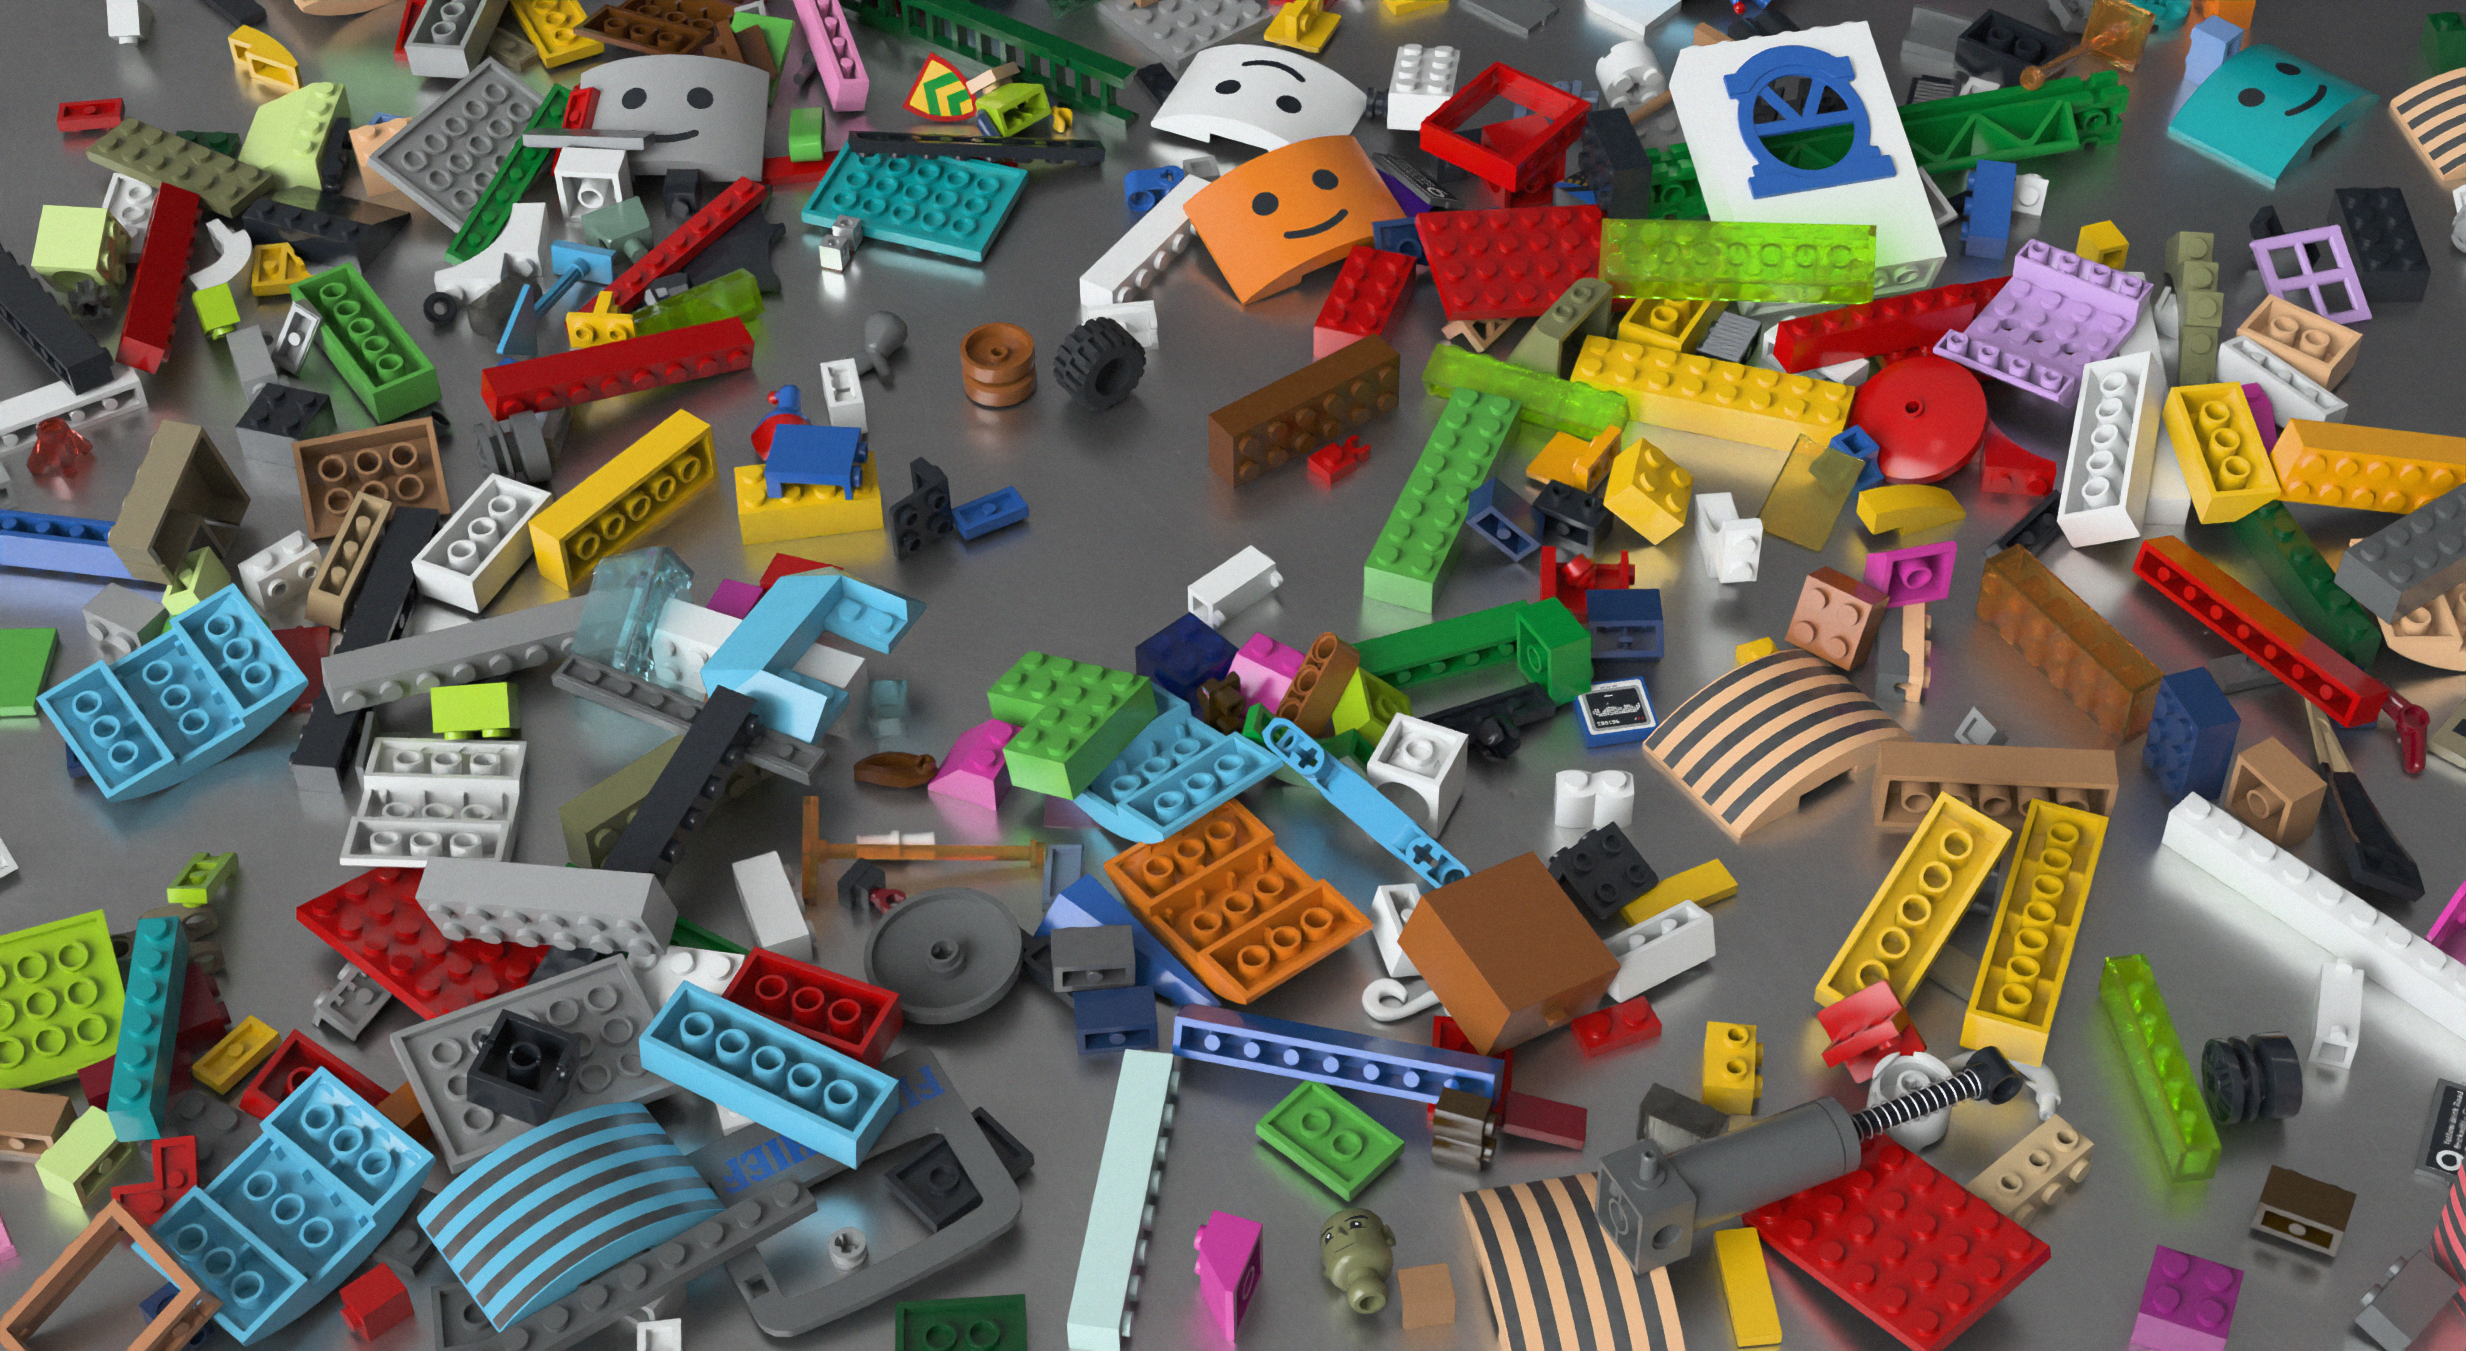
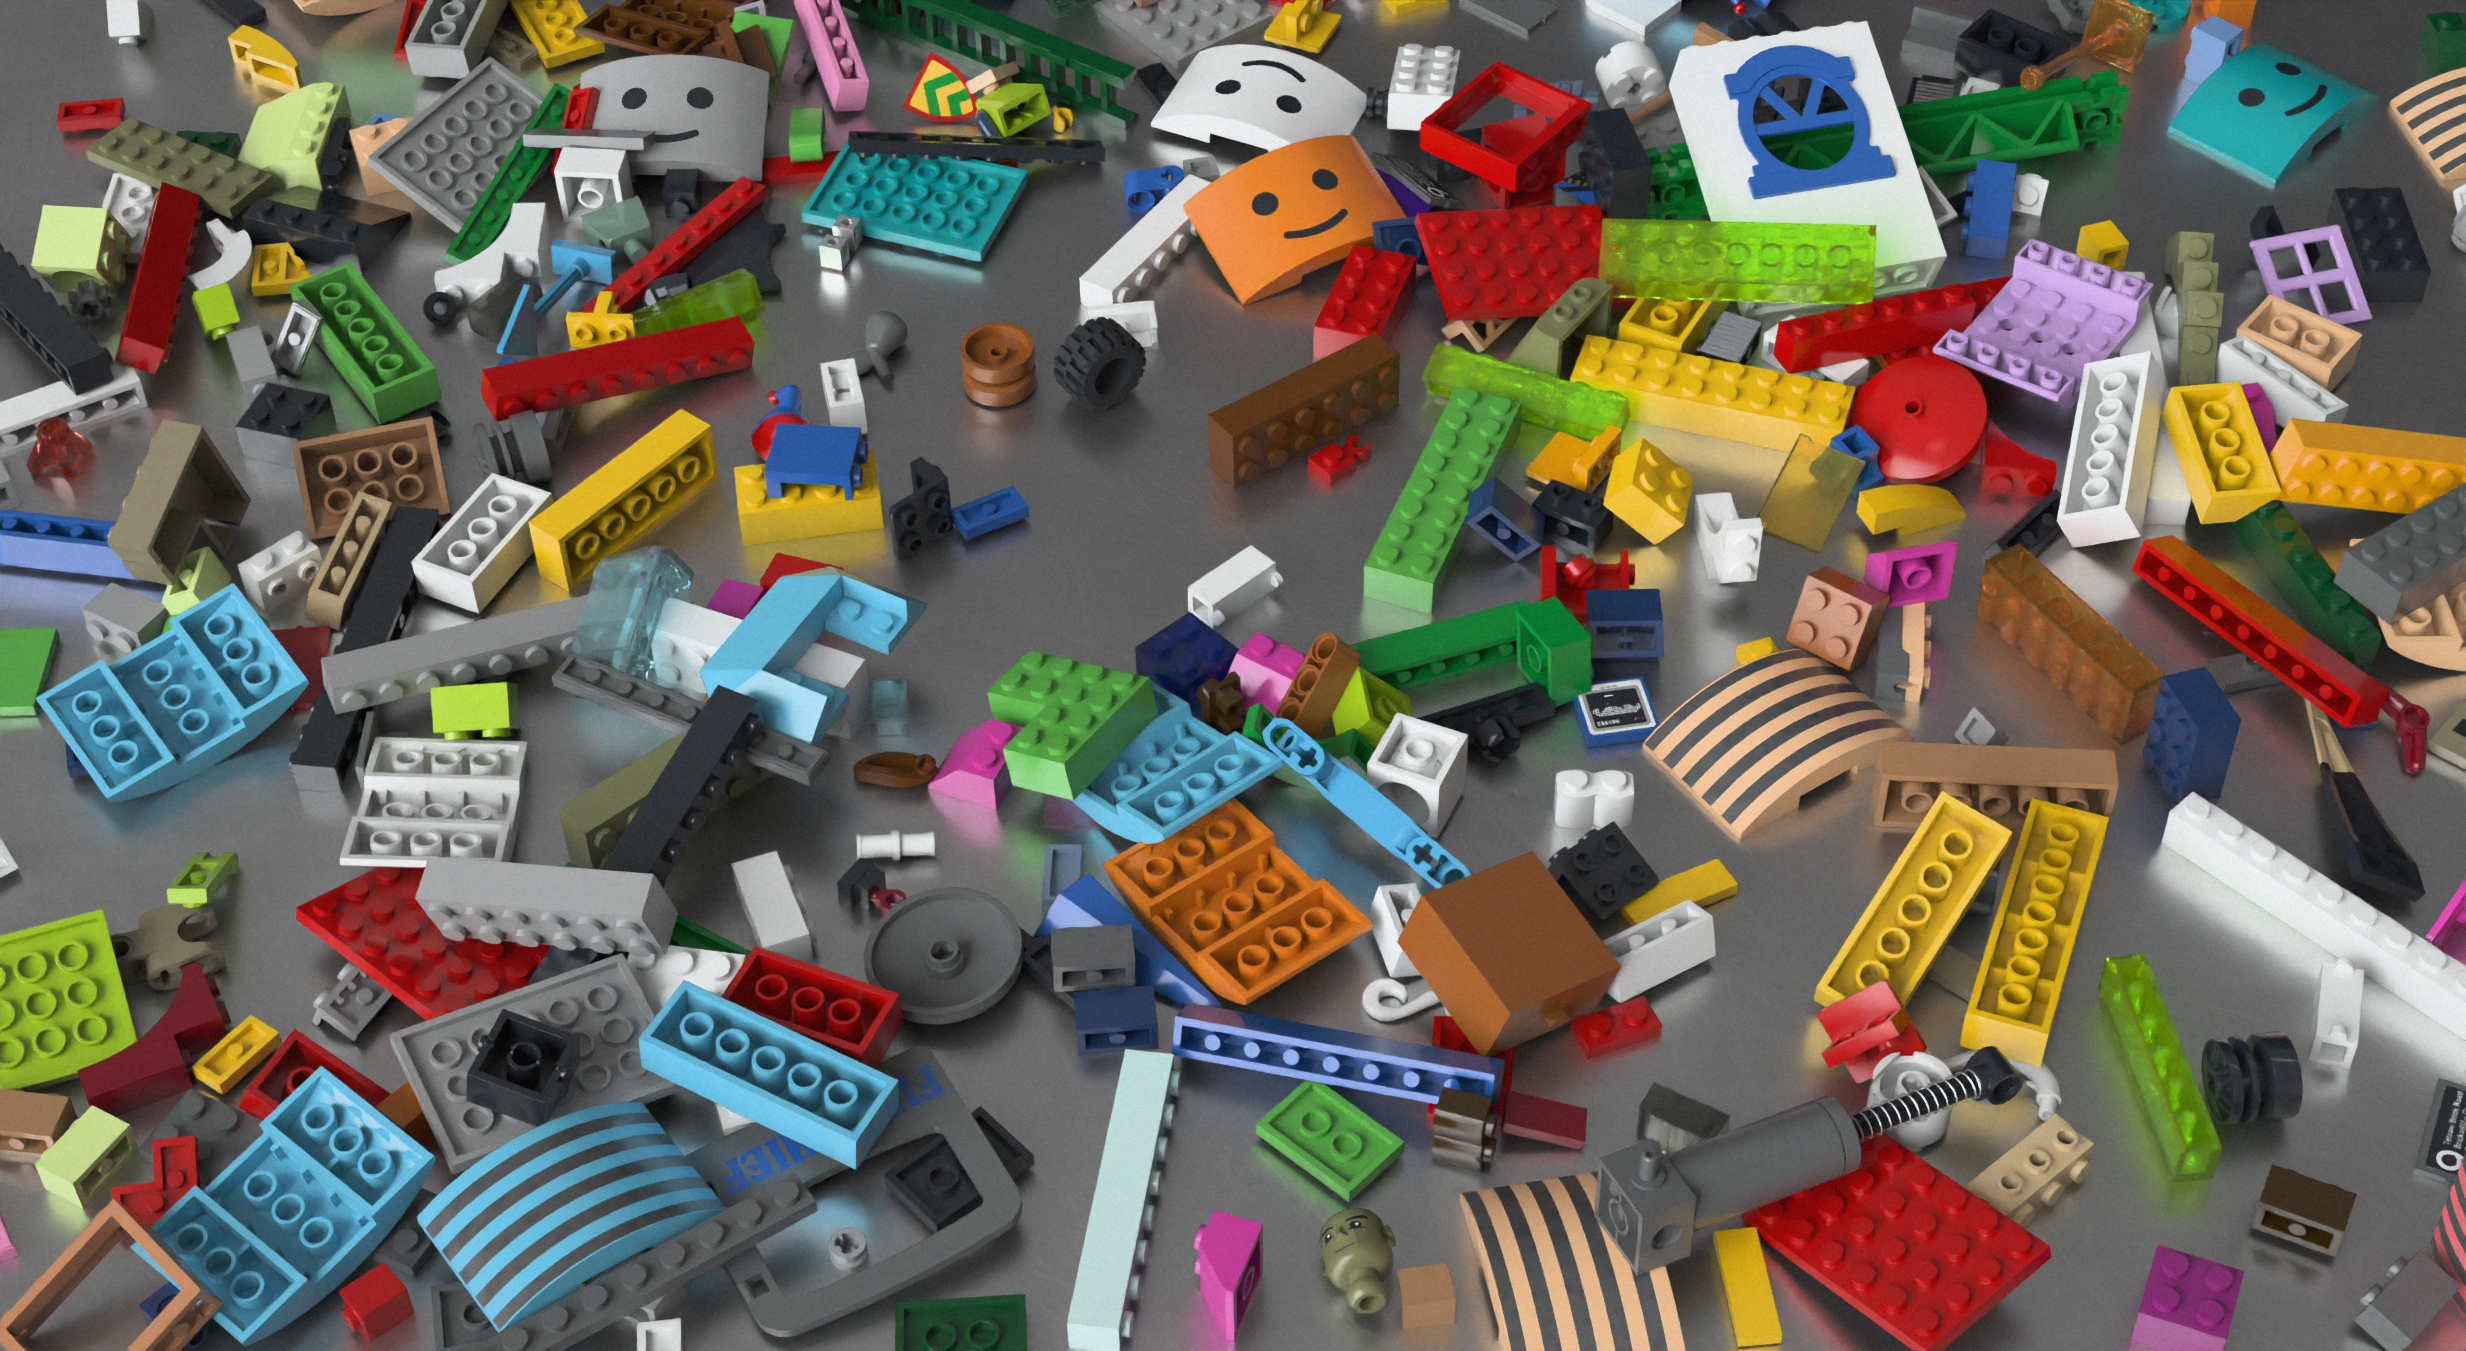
teal brick [107,916,190,1142] -> none
clear orange tile [802,796,1044,906] -> none
yellow brick [1701,1021,1764,1116] -> none
medium nougat brick [2224,736,2328,850] -> none

